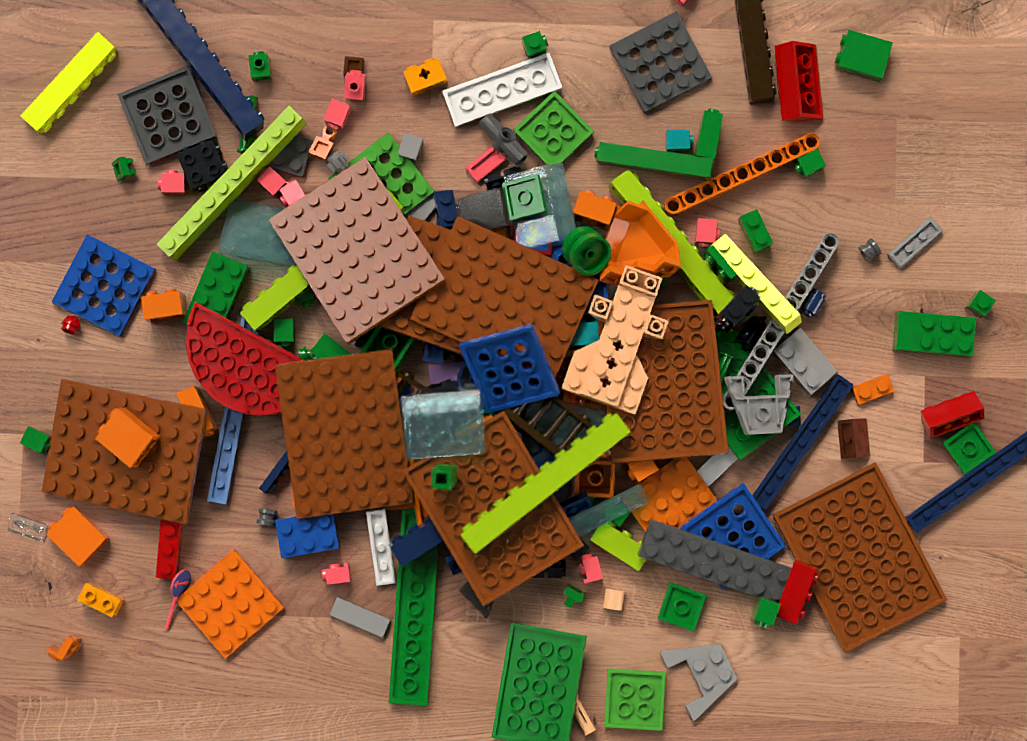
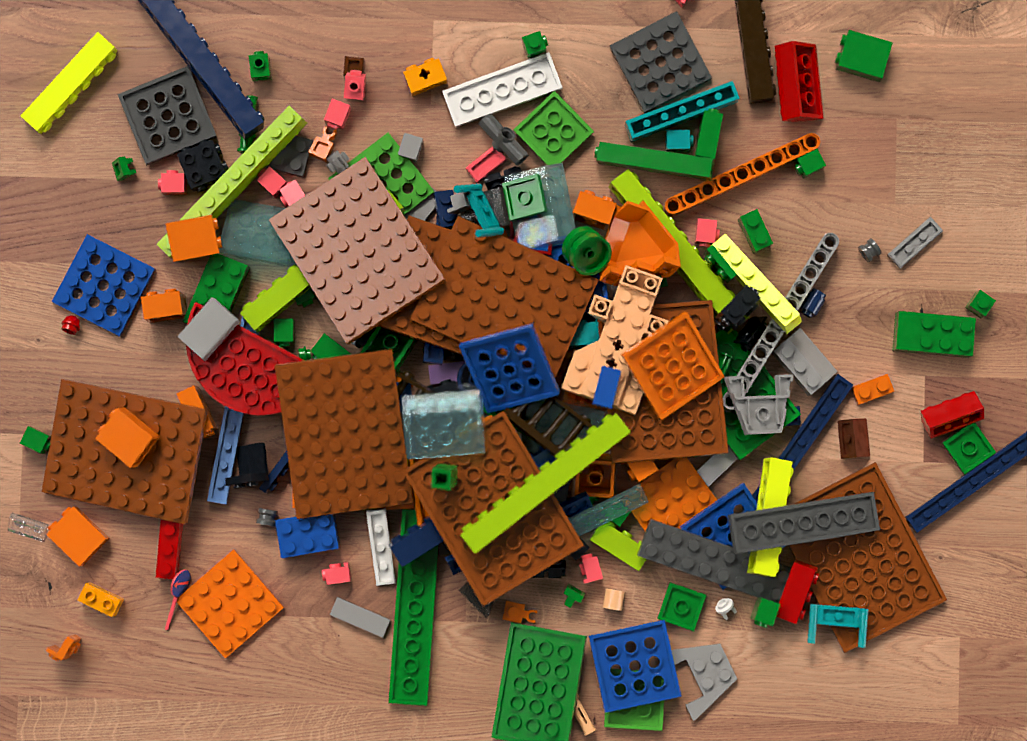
none -> orange brick [165,214,223,262]
none -> light grey piece [177,297,240,361]
none -> black bracket [225,442,269,489]
none -> light grey panel [447,192,472,214]
none -> teal plate [453,183,504,238]
none -> orange plate [502,600,538,624]
none -> blue piece [589,620,681,713]
none -> blue tile [592,366,621,409]
none -> orange plate [621,311,725,420]
none -> teal brick [624,81,740,143]
none -> white plate [715,598,737,620]
none -> dark grey plate [728,492,880,554]
none -> neon yellow brick [747,457,793,577]
none -> teal plate [807,604,868,648]

